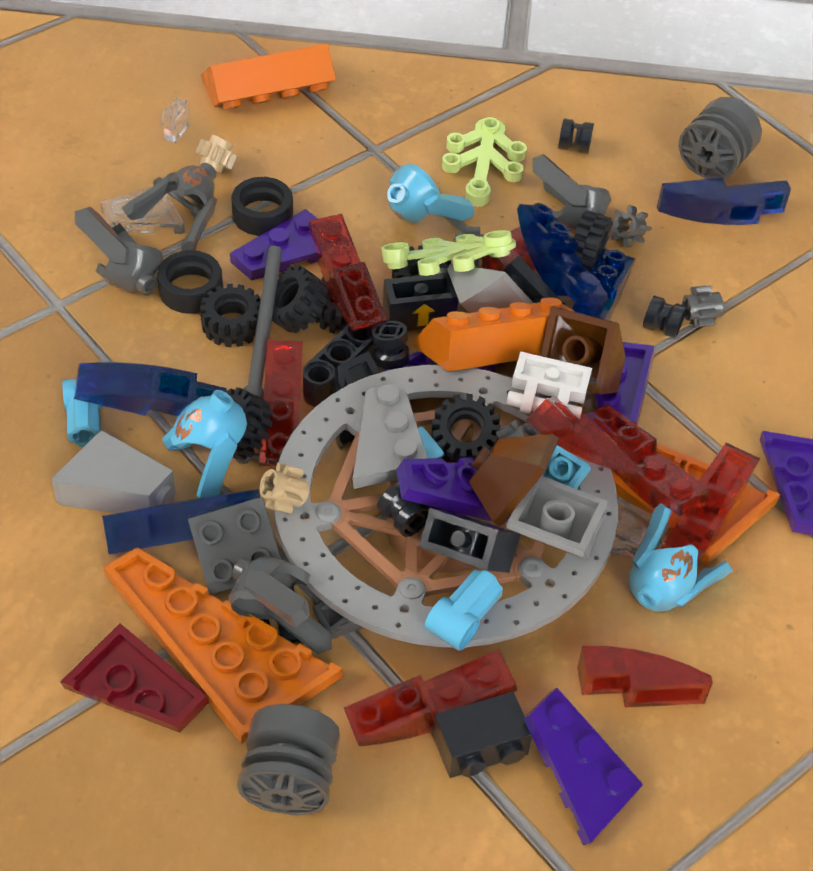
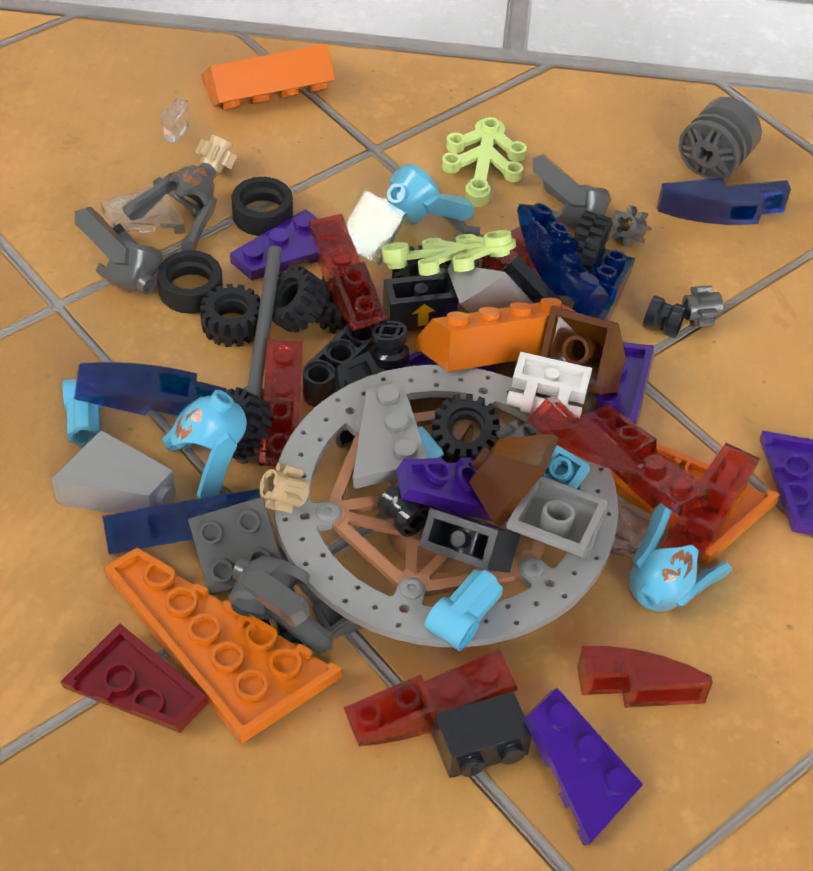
dark grey wheel [237,704,340,815] -> none
black wheel [558,118,594,154] -> none
none -> clear light blue piece [340,190,408,265]

